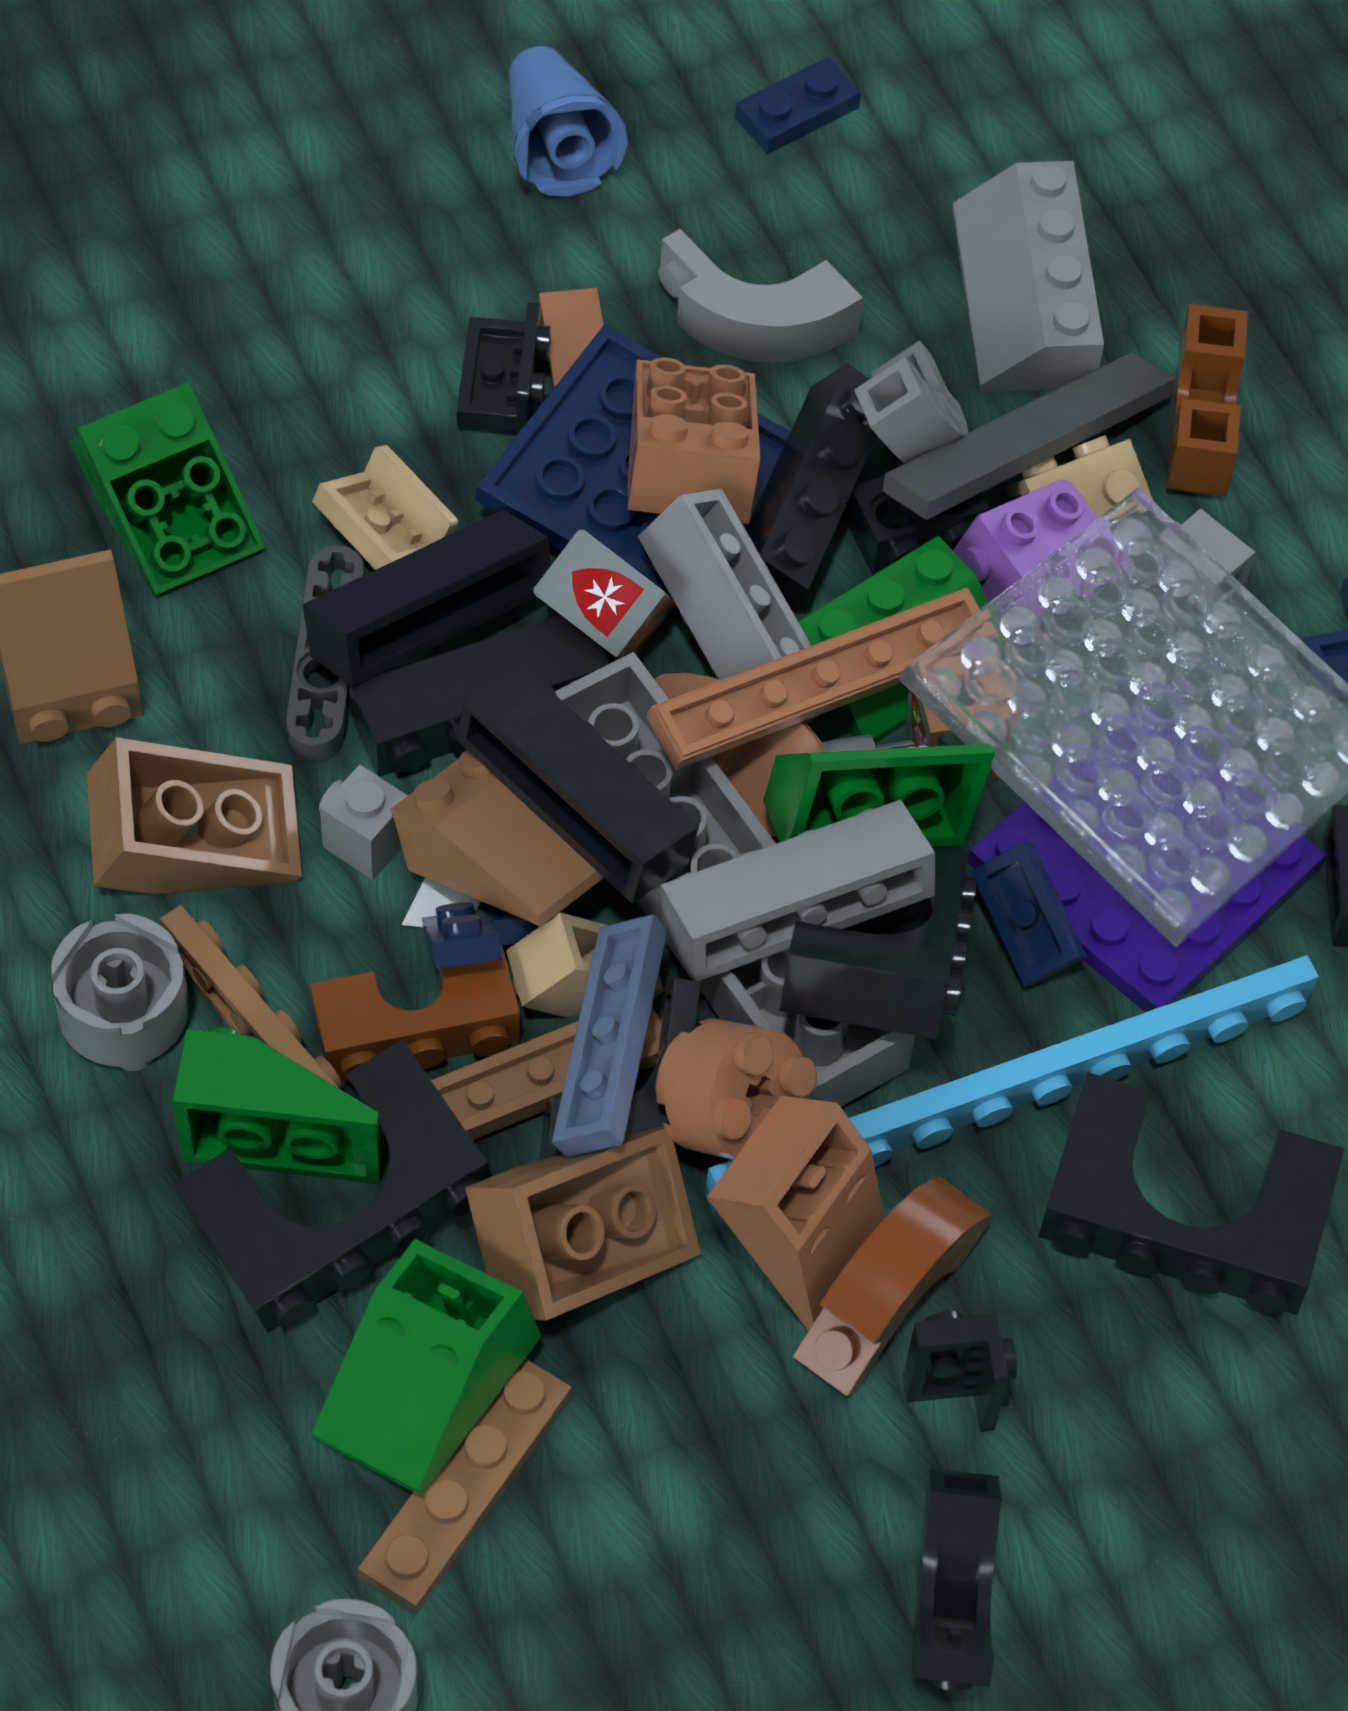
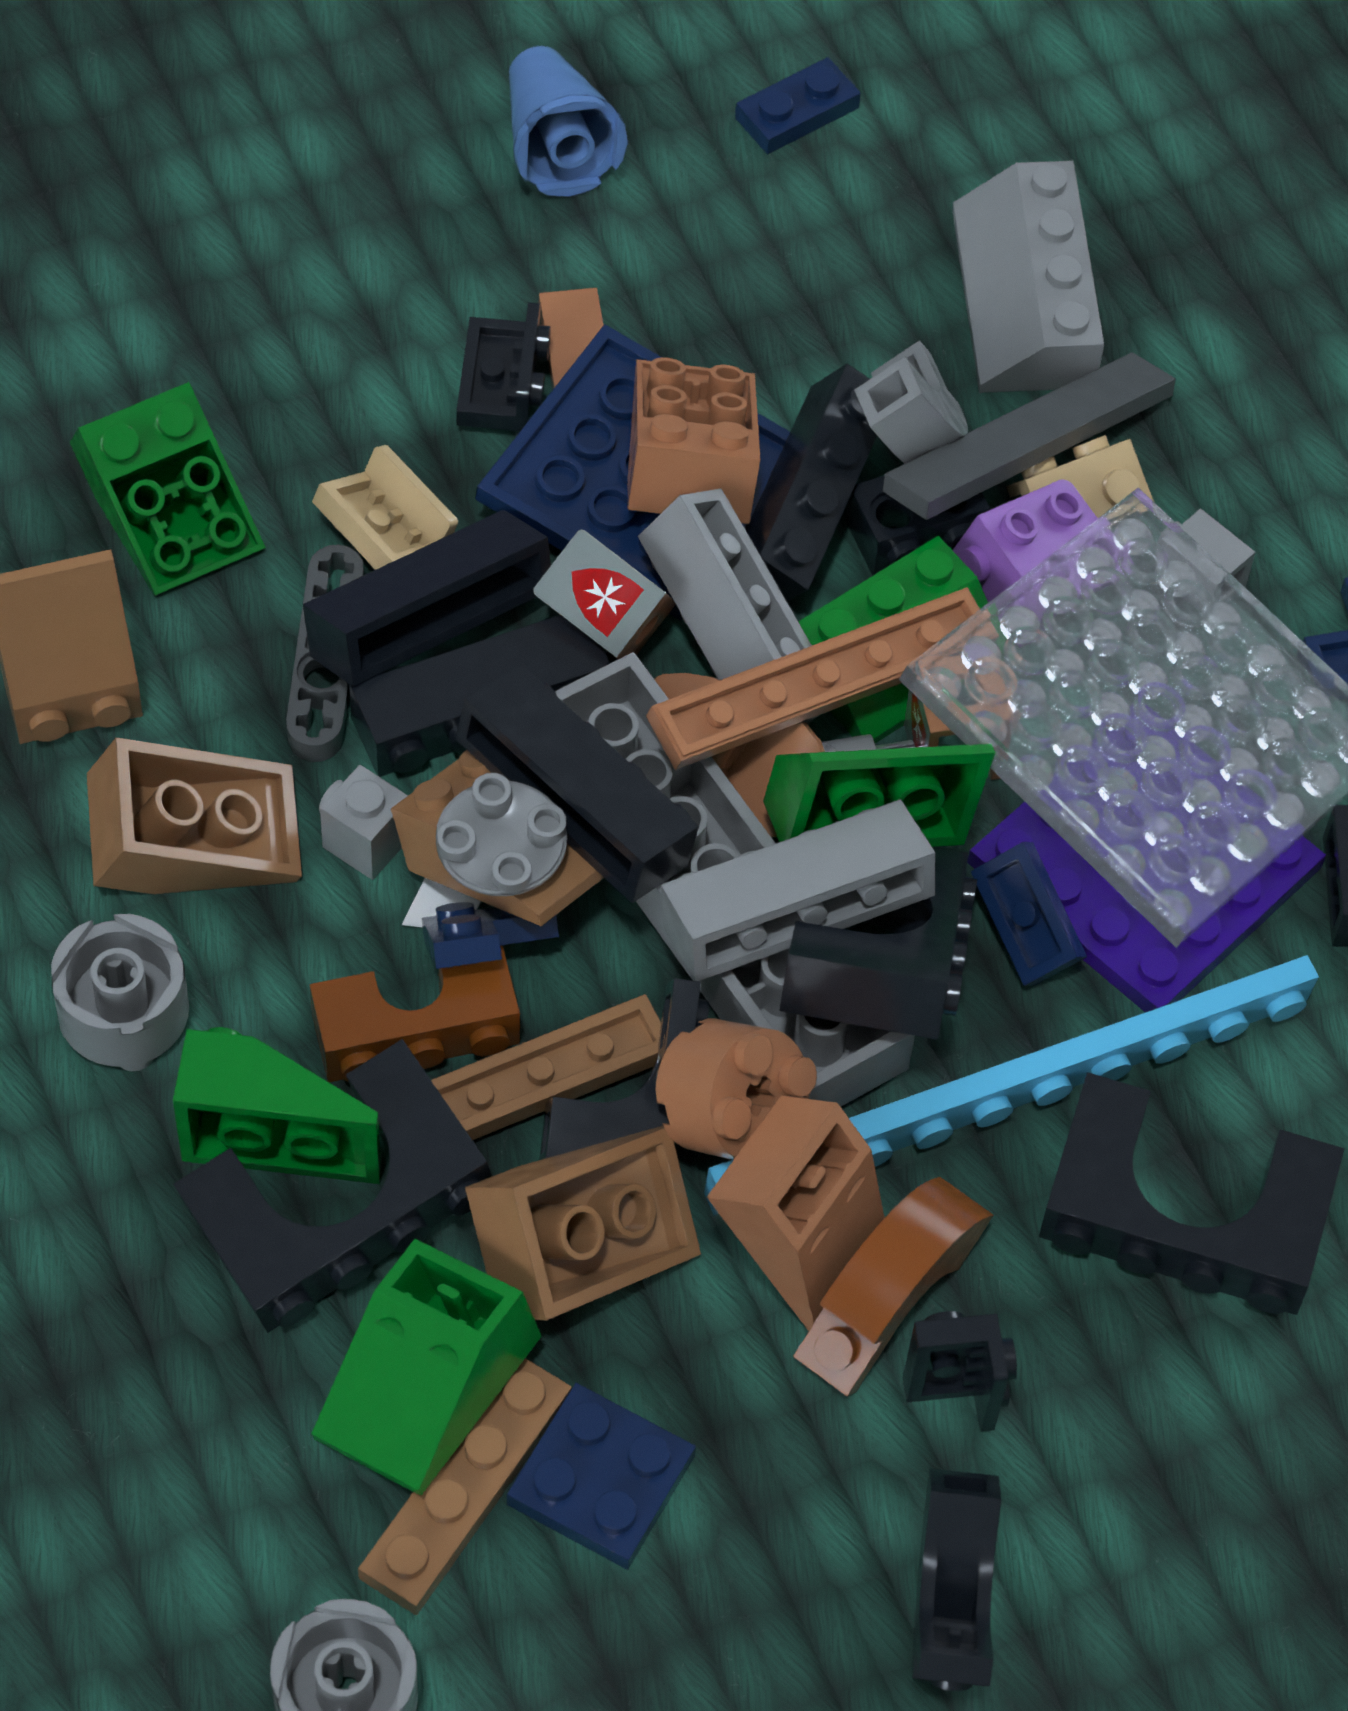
medium nougat plate [159,905,342,1089] -> none
tan slope [506,912,664,1017] -> none
sand blue plate [552,914,668,1157] -> none
light grey arch [658,229,863,363] -> none
dark orange arch [1167,304,1248,496] -> none
none -> light grey dish [436,773,567,896]
none -> dark blue plate [507,1383,696,1570]

